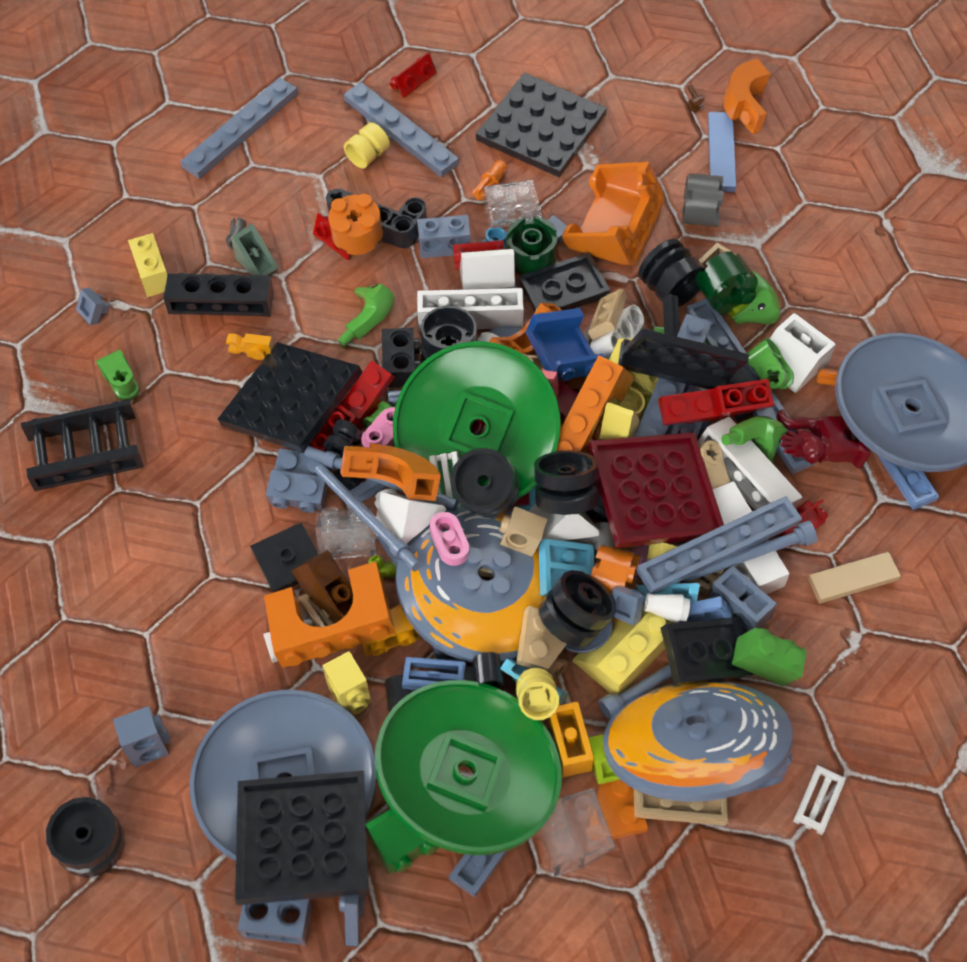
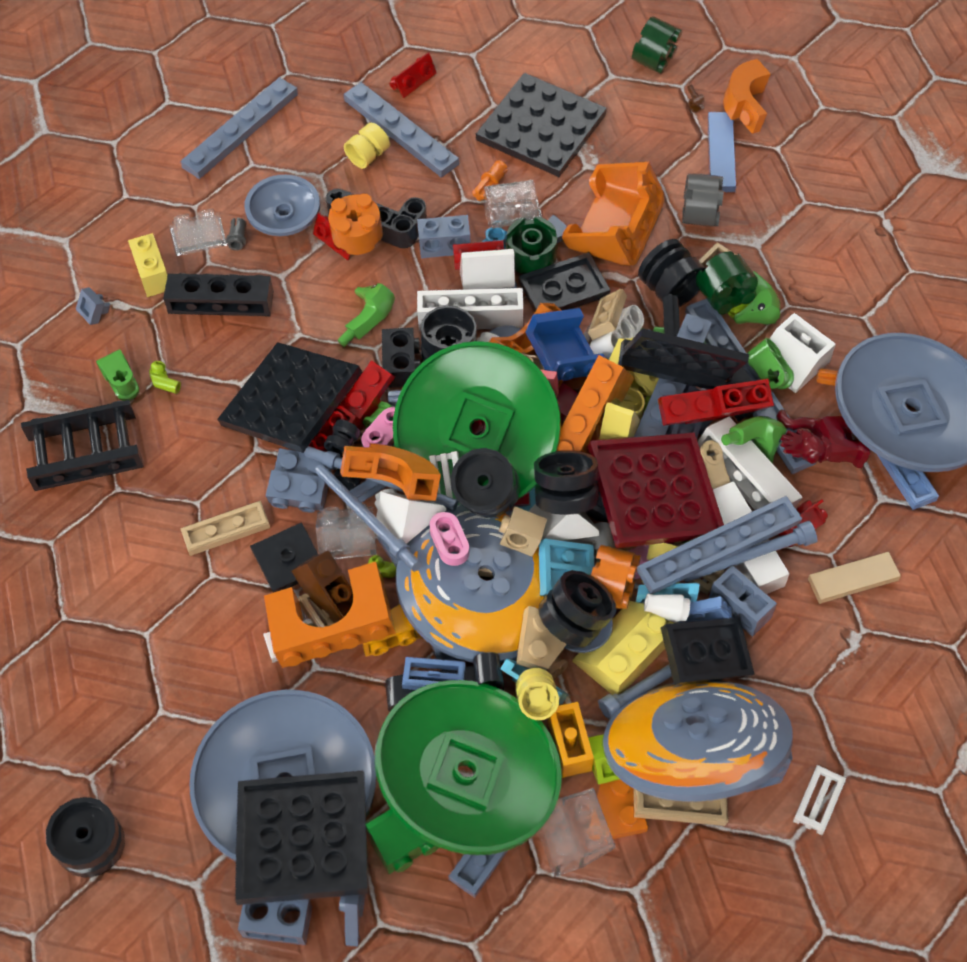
sand blue brick [113,706,171,768] -> none
light orange plate [226,333,274,360] -> none
sand green slope [231,224,279,276] -> none
light yellow brick [322,651,371,715] -> none
sand blue tile [612,586,644,626] -> none
bright green brick [732,628,807,686] -> none
none -> lime arm [149,361,181,394]
none -> clear slope [169,208,227,256]
none -> tan tile [180,501,270,556]
none -> sand blue dish [244,175,320,236]
none -> dark green brick [631,16,682,74]

